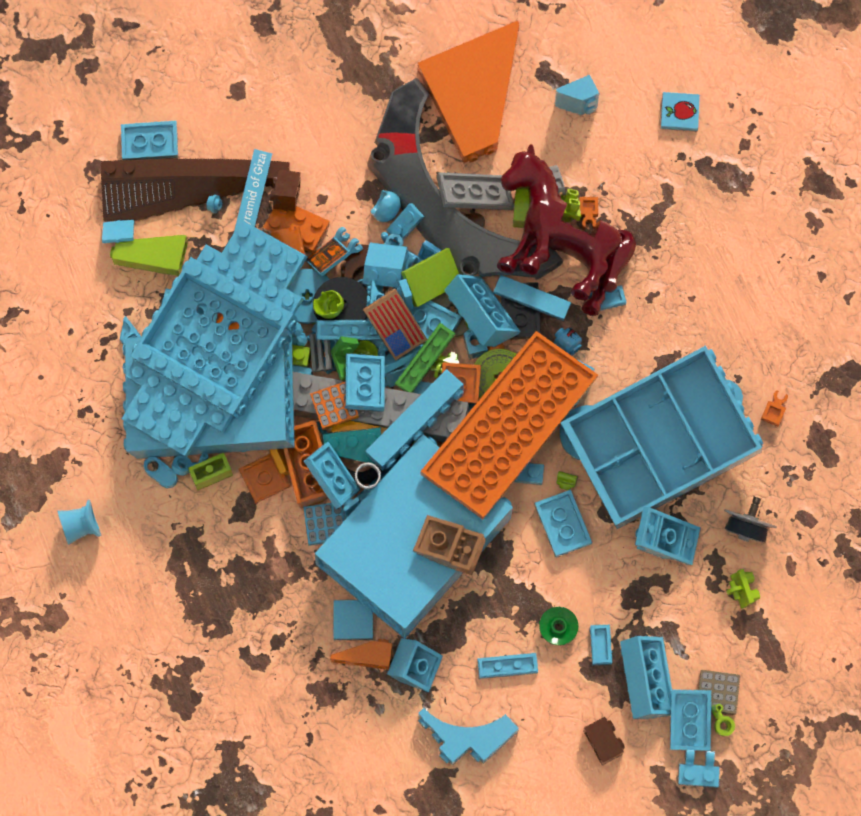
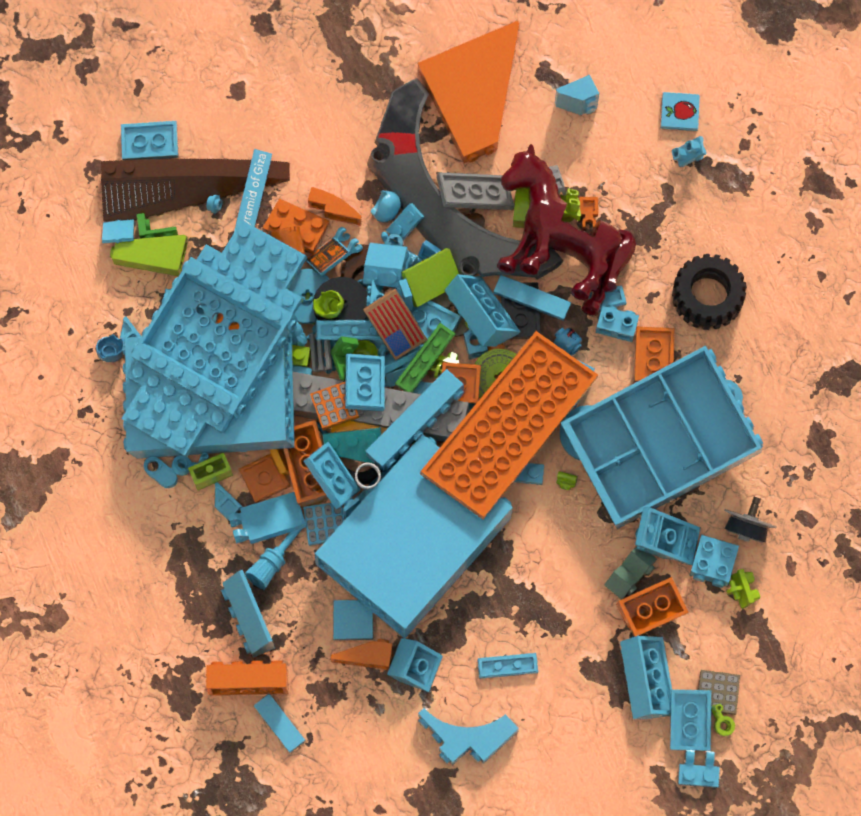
medium azure hat [58,500,102,545] -> none
reddish brown brick [270,170,301,211] -> none
medium nougat slope [413,515,486,575] -> none
medium azure plate [534,490,592,557] -> none
green dish [539,606,579,646] -> none
reddish brown brick [583,717,625,765] -> none
medium azure tile [590,624,612,665] -> none
orange plate [760,390,788,427] -> none
none -> dark azure hair [95,334,125,363]
none -> bright green bracket [137,213,178,239]
none -> orange brick [206,660,289,696]
none -> medium azure tile [215,482,242,521]
none -> medium azure slope [221,569,275,658]
none -> medium azure tile [228,492,307,544]
none -> medium azure piece [245,528,303,590]
none -> medium azure tile [253,694,305,753]
none -> orange slope [308,187,362,226]
none -> medium azure brick [596,306,639,342]
none -> sand green brick [604,547,657,600]
none -> orange slope [616,577,689,637]
none -> orange plate [634,326,675,383]
none -> medium azure hips [672,136,707,167]
none -> black tyre [672,254,747,330]
none -> medium azure brick [689,535,739,588]

